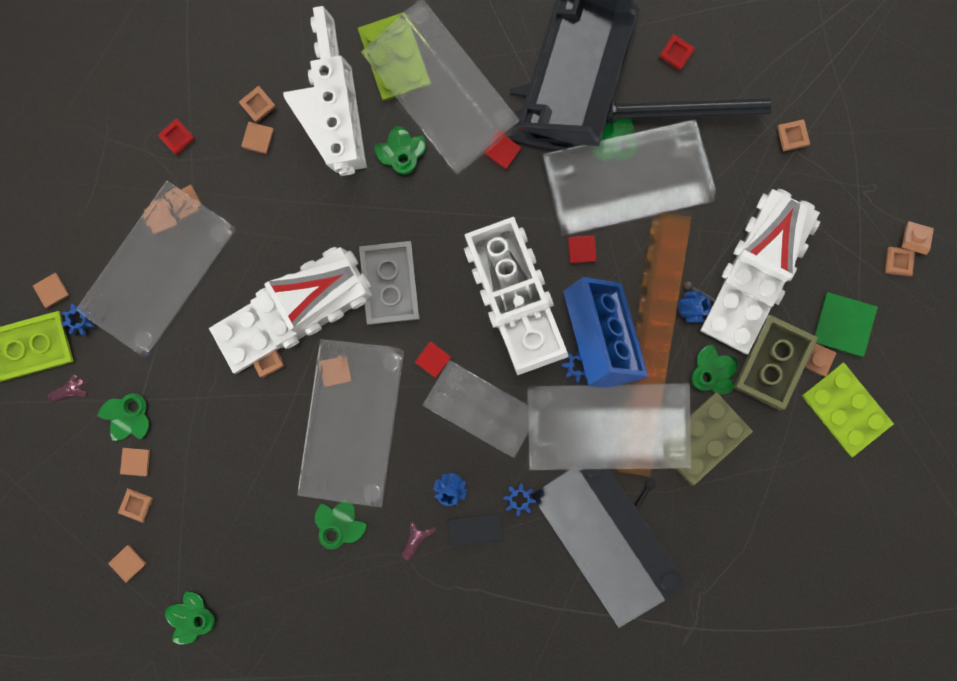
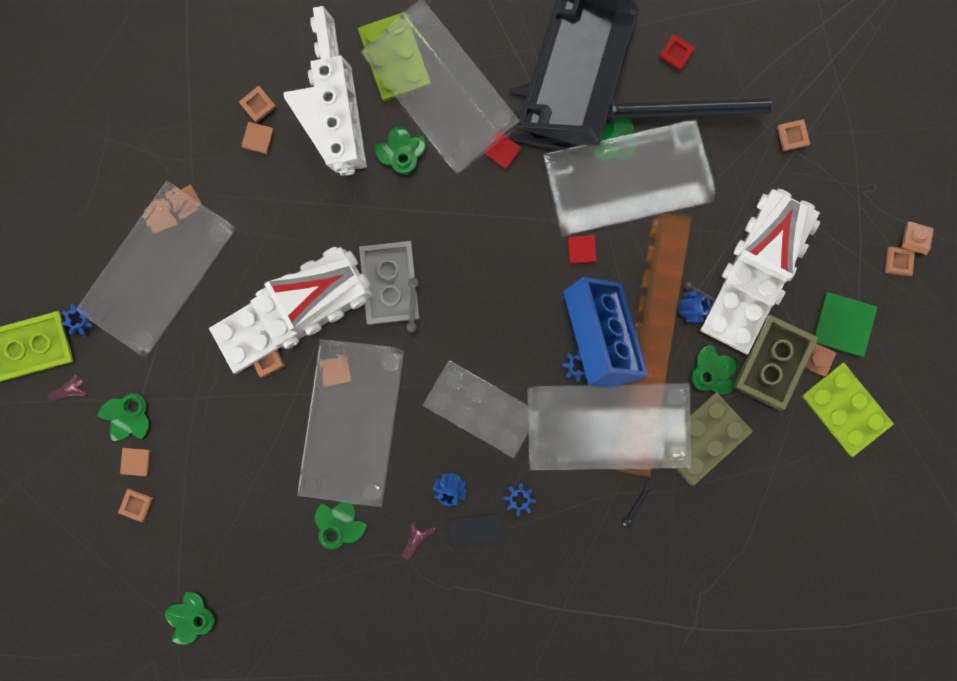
nougat tile [33,273,70,309] -> none
nougat tile [108,545,147,583] -> none
red tile [158,119,195,156] -> none
red tile [415,341,451,378] -> none
white wedge [464,217,568,375] -> none
slope [531,451,688,628] -> none
none -> dark grey hinge [406,277,419,333]

